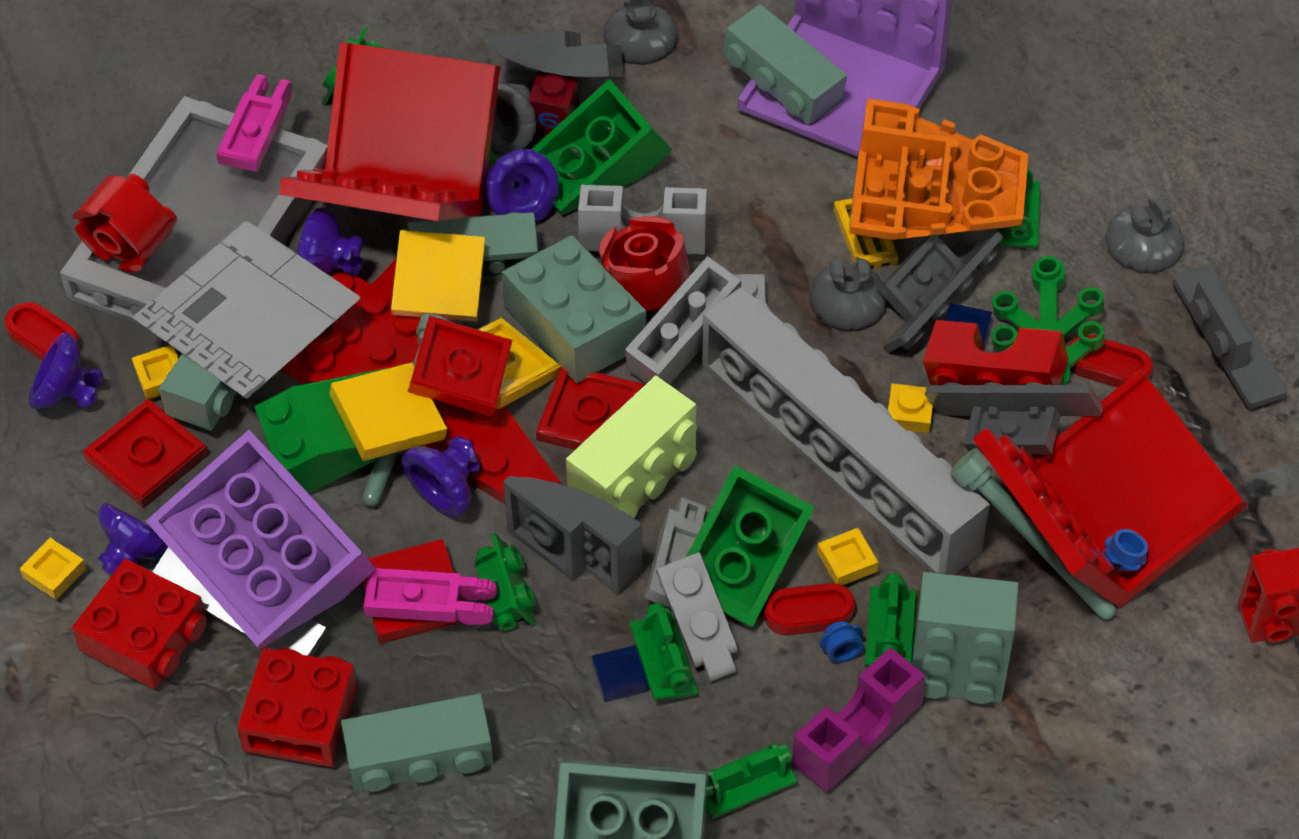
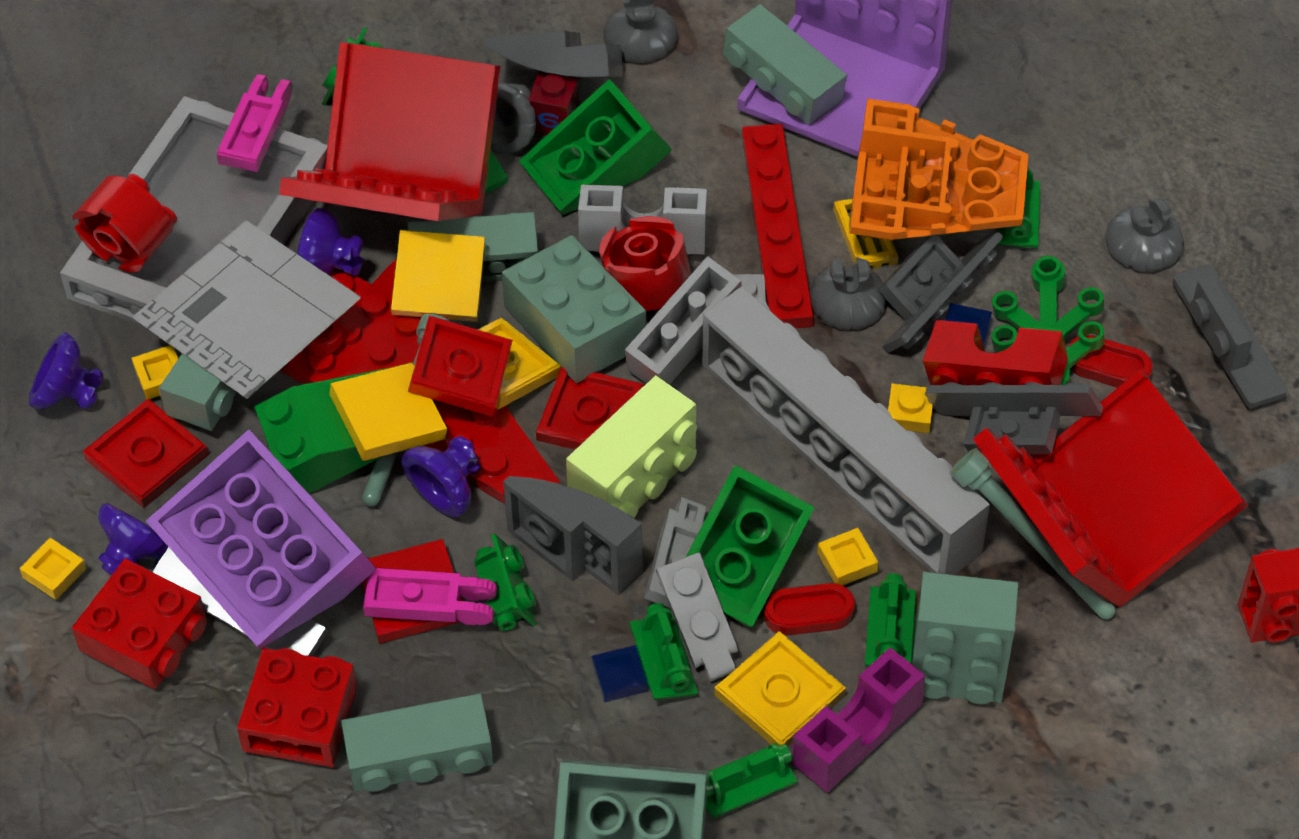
red tile [5,302,80,361] -> none
dark purple hair [486,149,559,222] -> none
blue plate [820,621,864,663] -> none
blue plate [1104,529,1148,571] -> none
none -> yellow tile [714,631,846,747]
none -> red plate [742,124,813,329]

